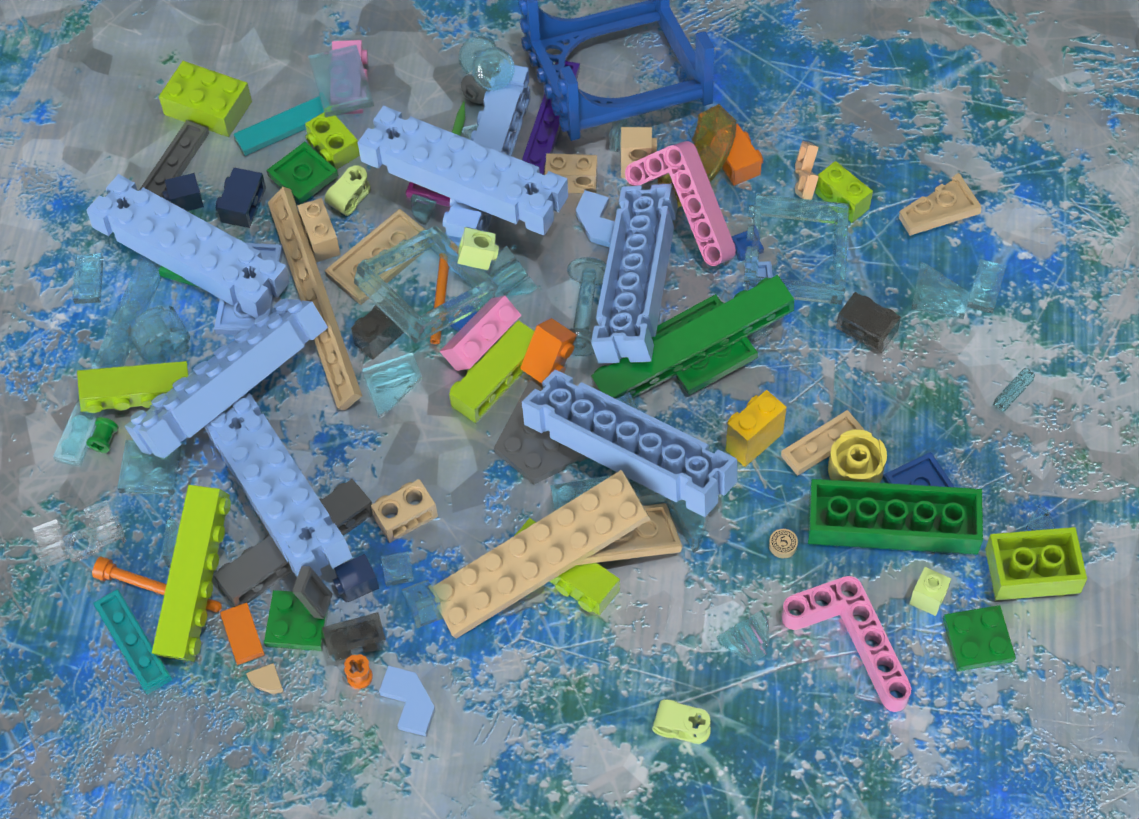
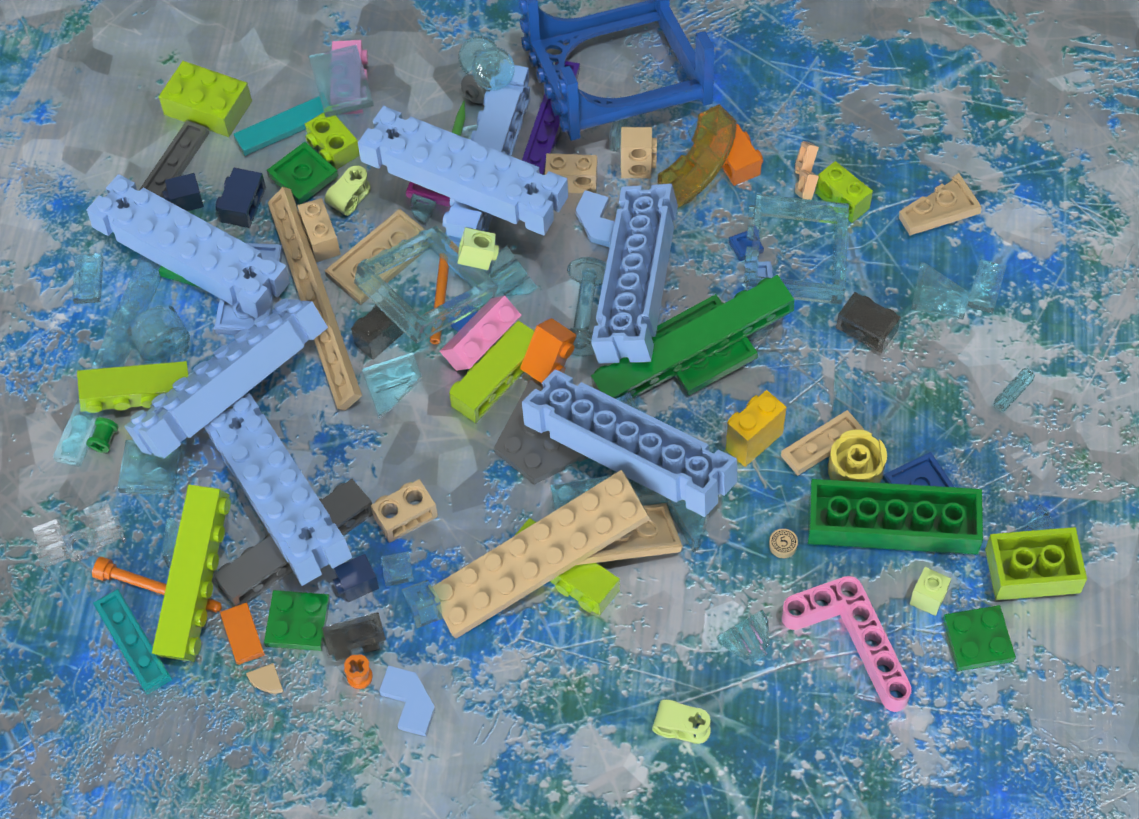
dark grey tile [292,566,333,619] -> none
bright pink beam [625,141,736,266] -> none

